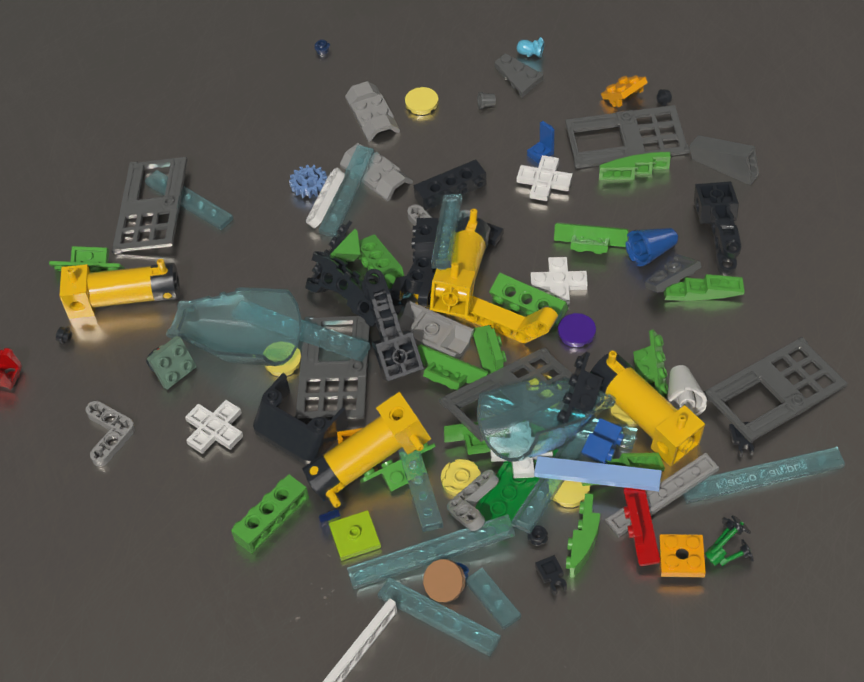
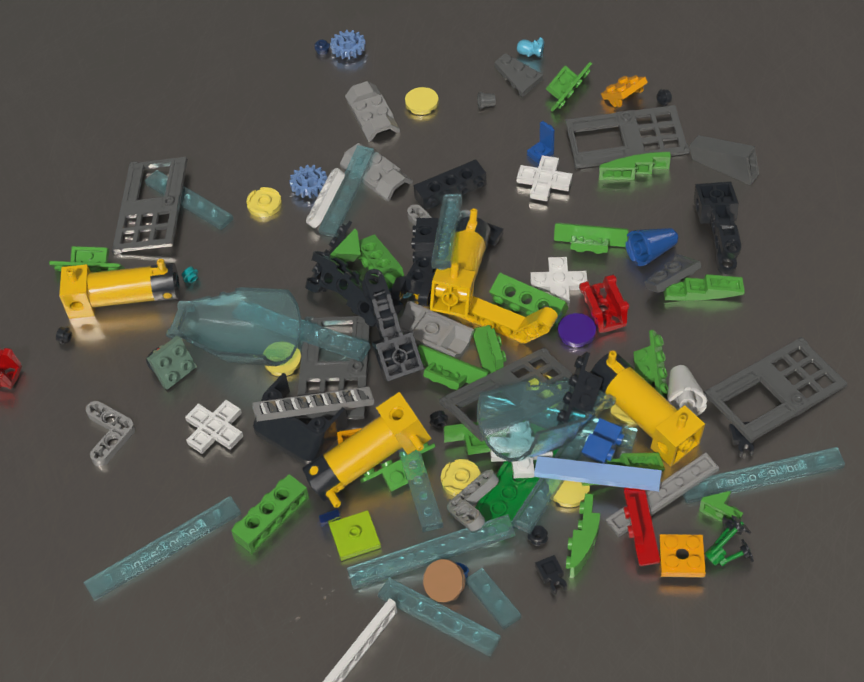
none -> clear light blue tile [84,496,241,601]
none -> teal plate [181,267,198,283]
none -> light yellow tile [246,187,282,217]
none -> tile [253,387,374,422]
none -> medium blue gear [330,30,366,60]
none -> black plate [429,410,448,428]
none -> bright green bracket [546,62,592,111]
none -> red piece [579,274,629,333]
none -> bright green slope [699,491,743,522]

